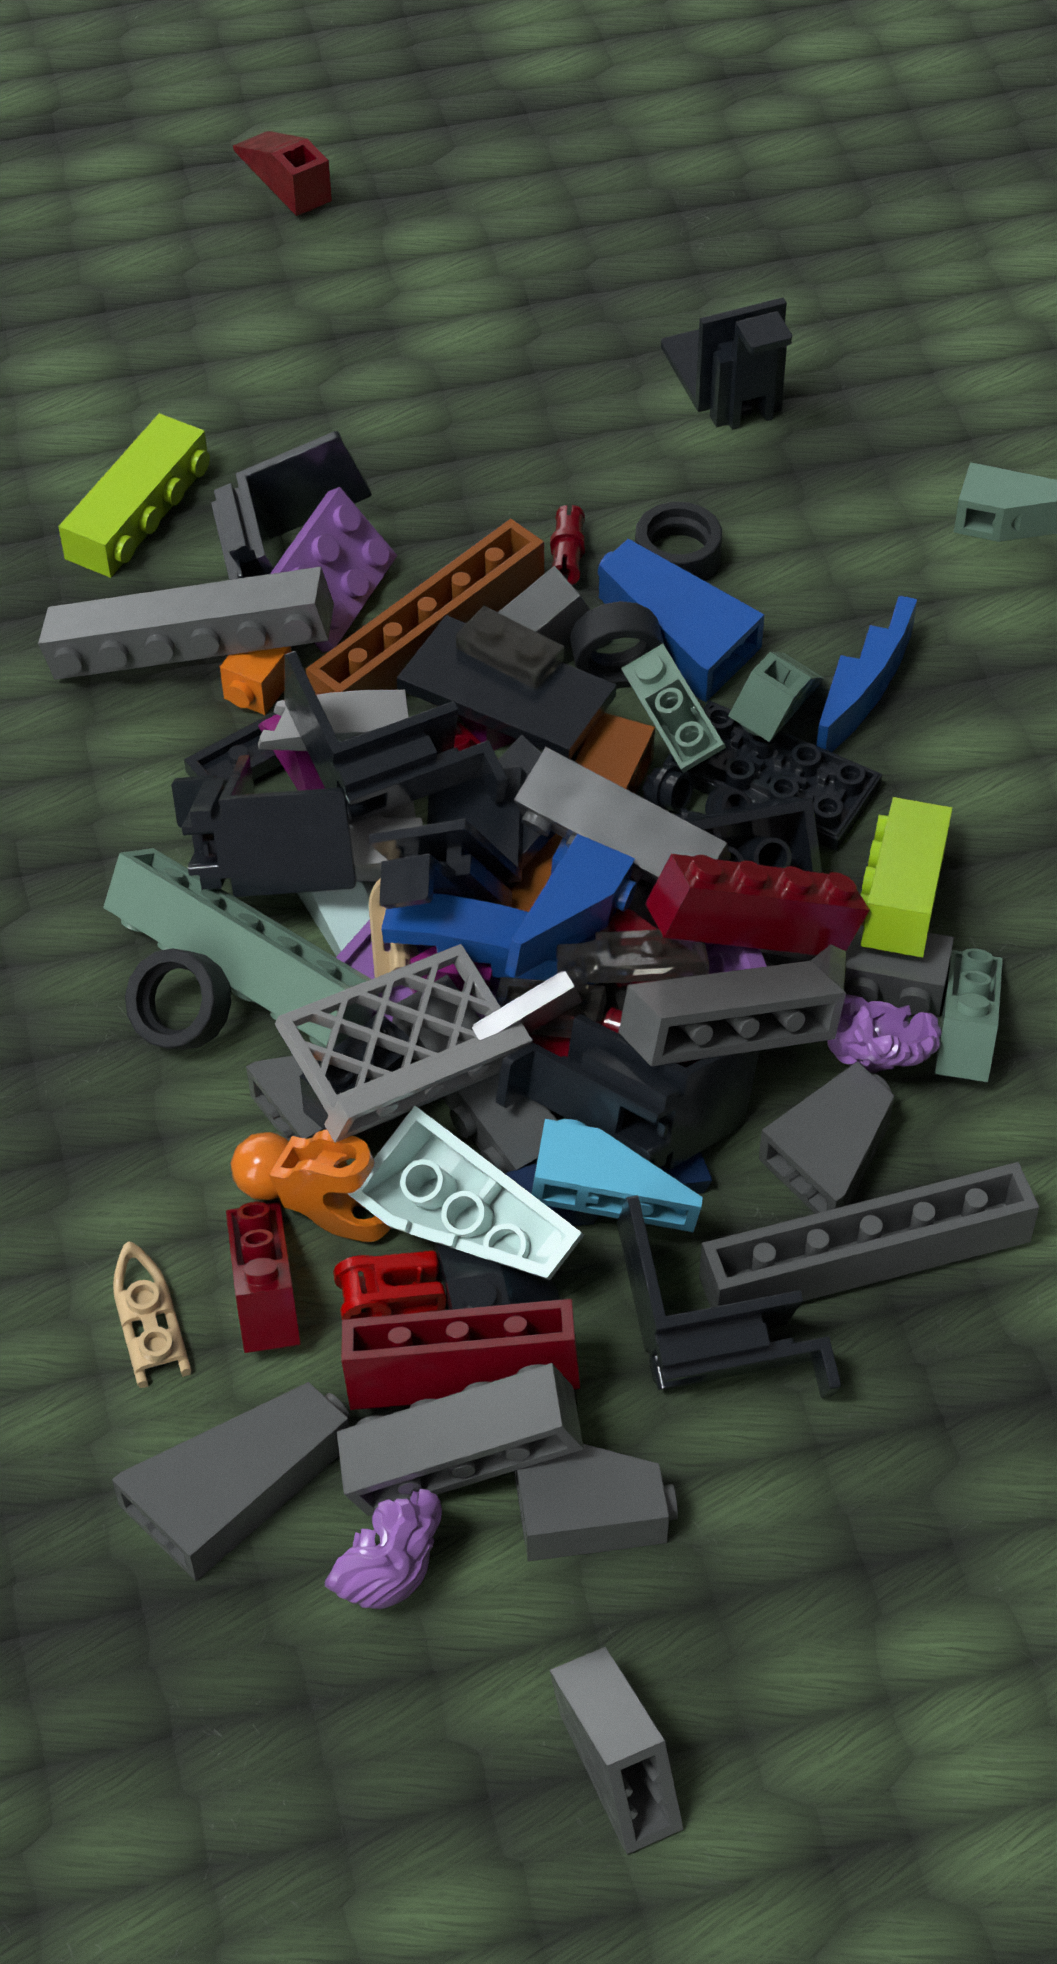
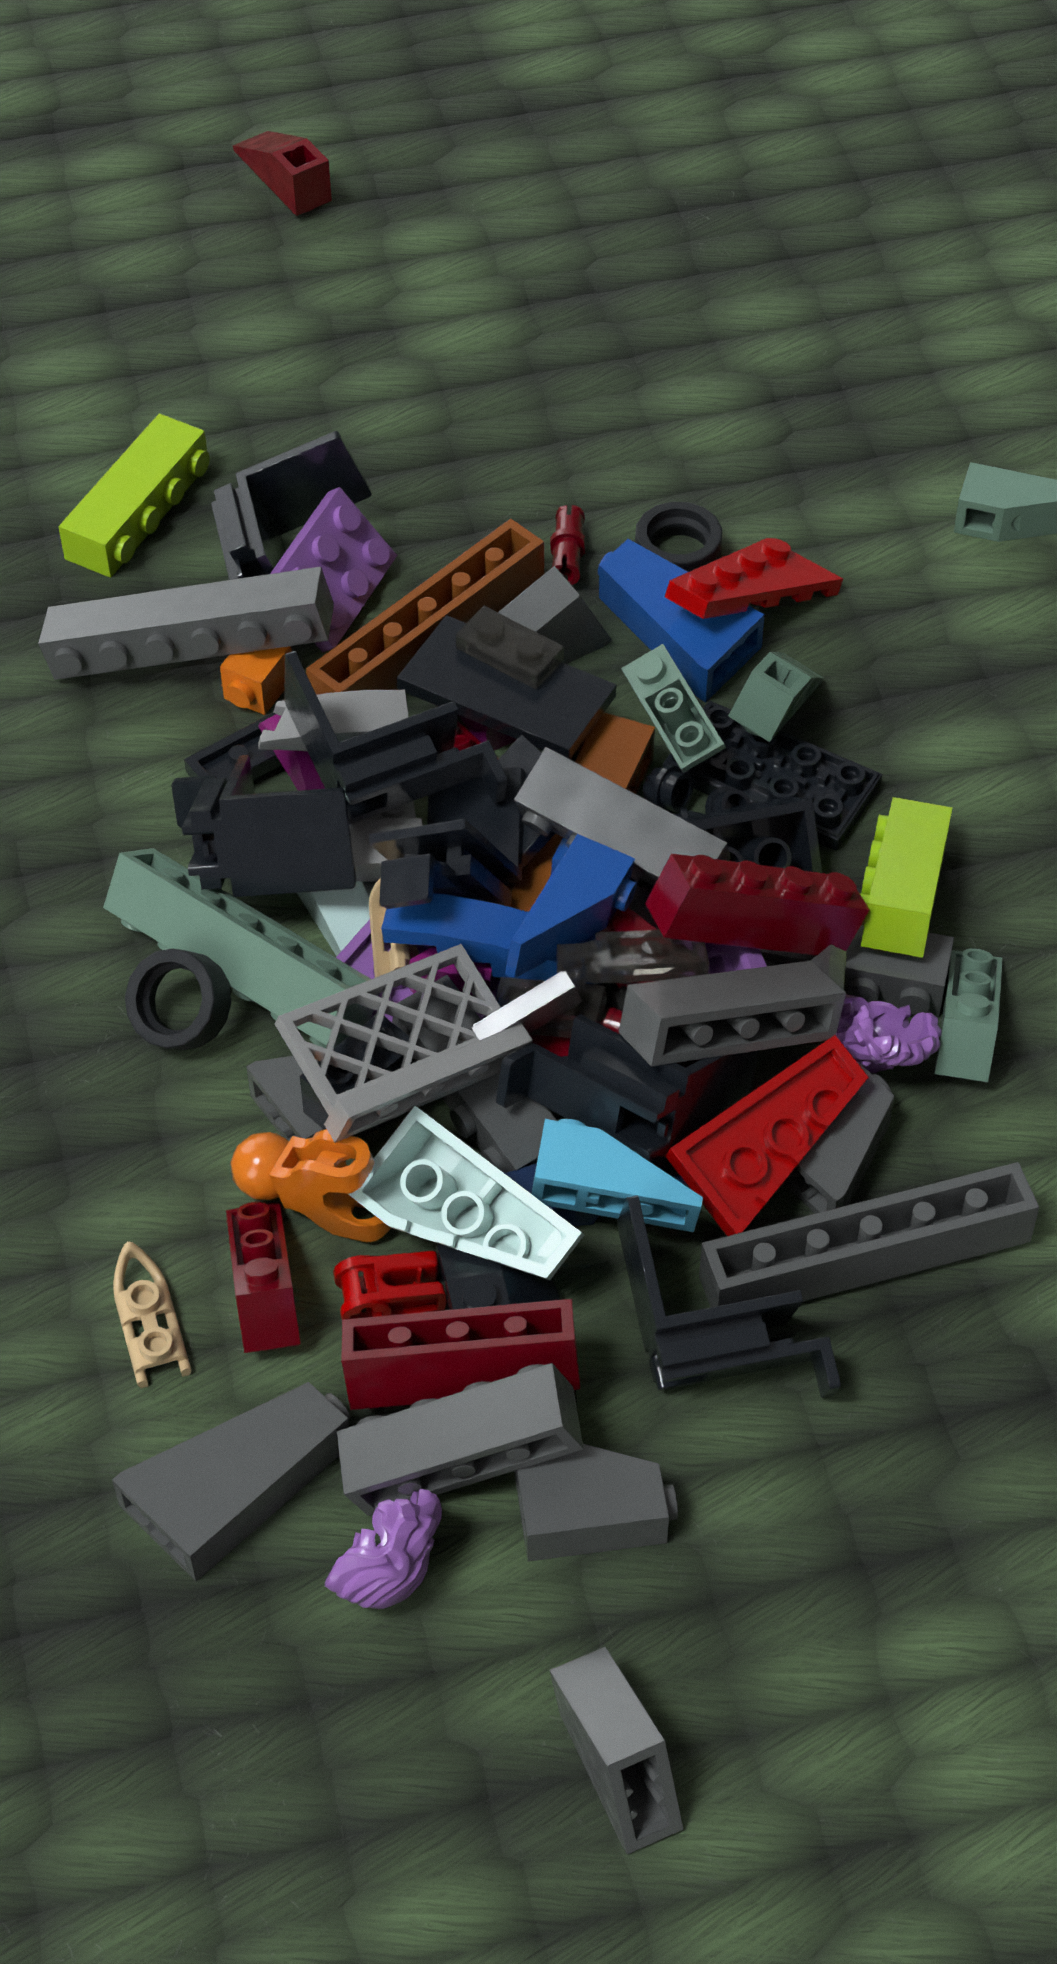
black tyre [570,601,664,689] -> none
black piece [661,297,792,430] -> none
blue slope [816,596,917,752] -> none
none -> red wing [665,538,843,619]
none -> red wing [665,1035,868,1236]

